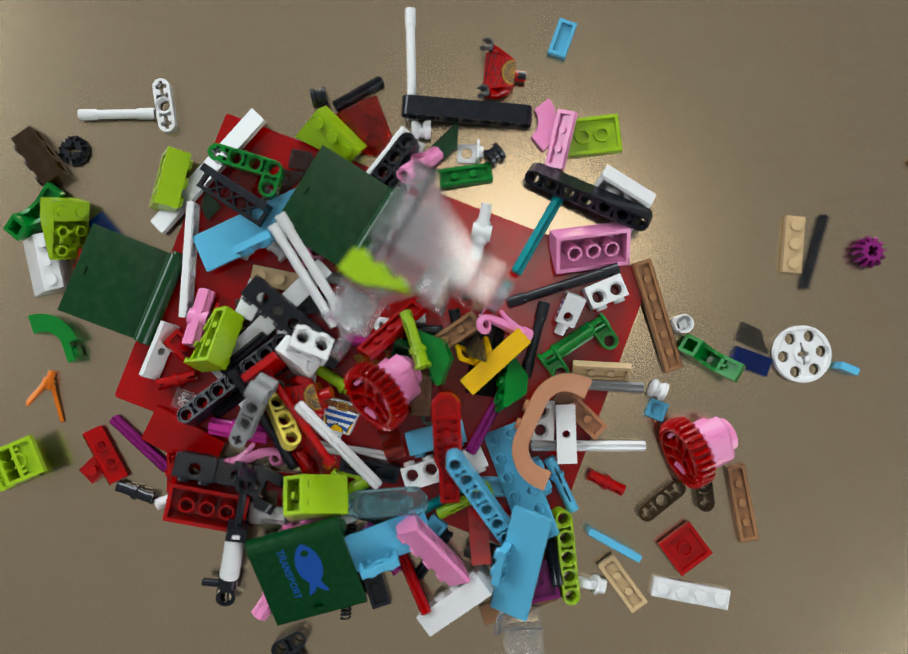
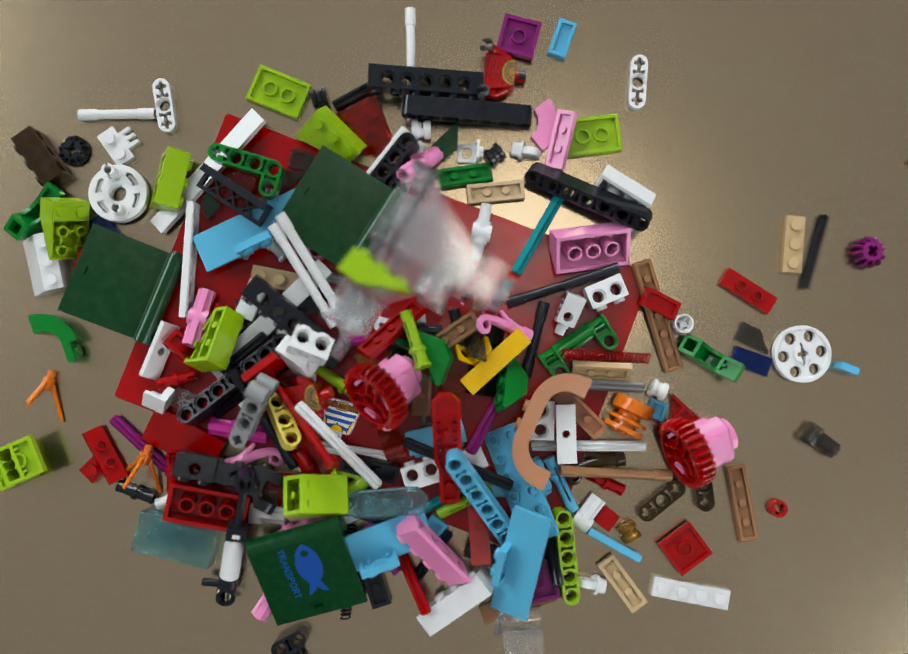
none -> white piece [88,163,150,223]
none -> white hinge [97,126,141,166]
none -> orange plant [122,444,162,494]
none -> clear light blue brick [131,508,222,569]
none -> white panel [142,386,175,415]
none -> lime tile [245,64,313,121]
none -> black brick [367,63,484,101]
none -> black axle [402,437,514,491]
none -> tan plate [467,179,525,205]
none -> magenta plate [497,13,542,61]
none -> white piece [511,140,541,160]
none -> medium nougat piece [558,465,673,482]
none -> red piece [560,348,653,364]
none -> dark brown plant [566,451,626,485]
none -> white piece [571,492,605,534]
none -> red tile [594,505,620,532]
none -> orange wheel [604,392,655,440]
none -> pearl gold wheel [617,520,642,544]
none -> white beam [627,54,648,111]
none -> red tile [638,287,682,321]
none -> red tile [669,393,698,423]
none -> red plate [718,267,778,314]
none -> red bush [767,499,788,518]
none -> clear smoke piece [798,421,841,458]

